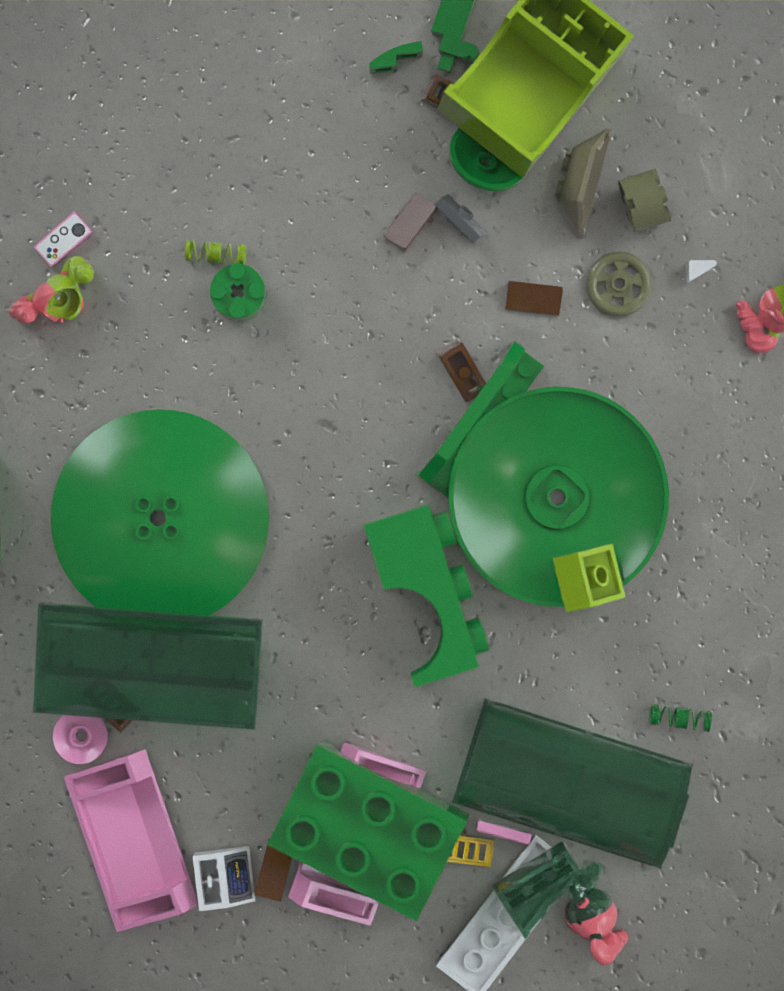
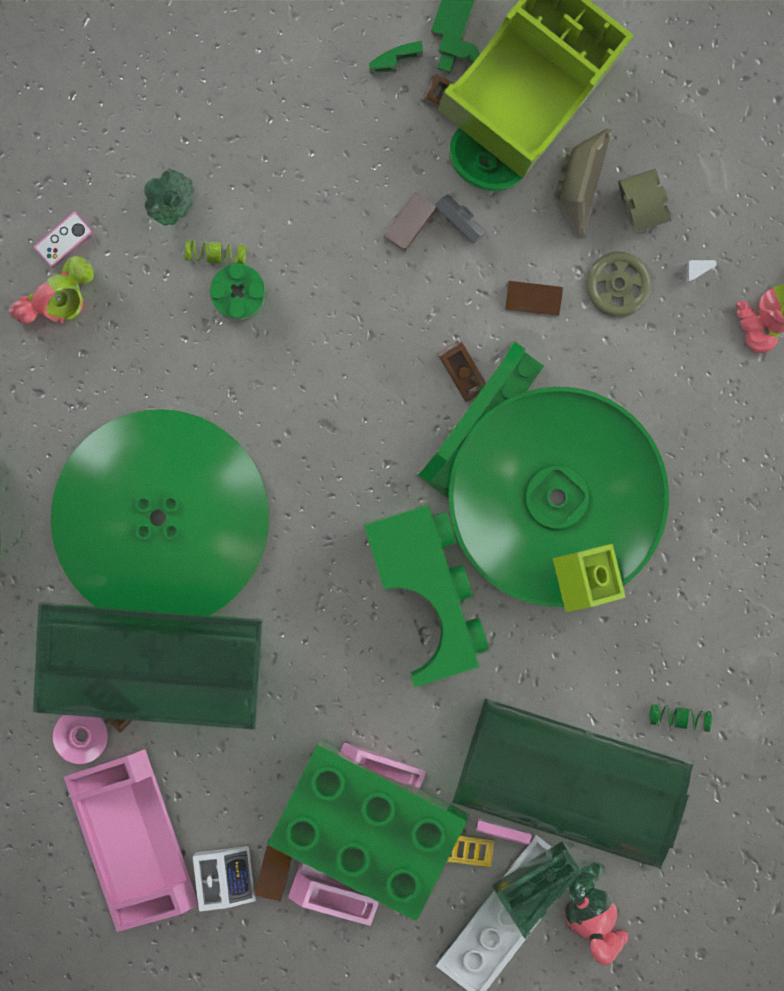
none -> clear green plant [144,170,195,226]

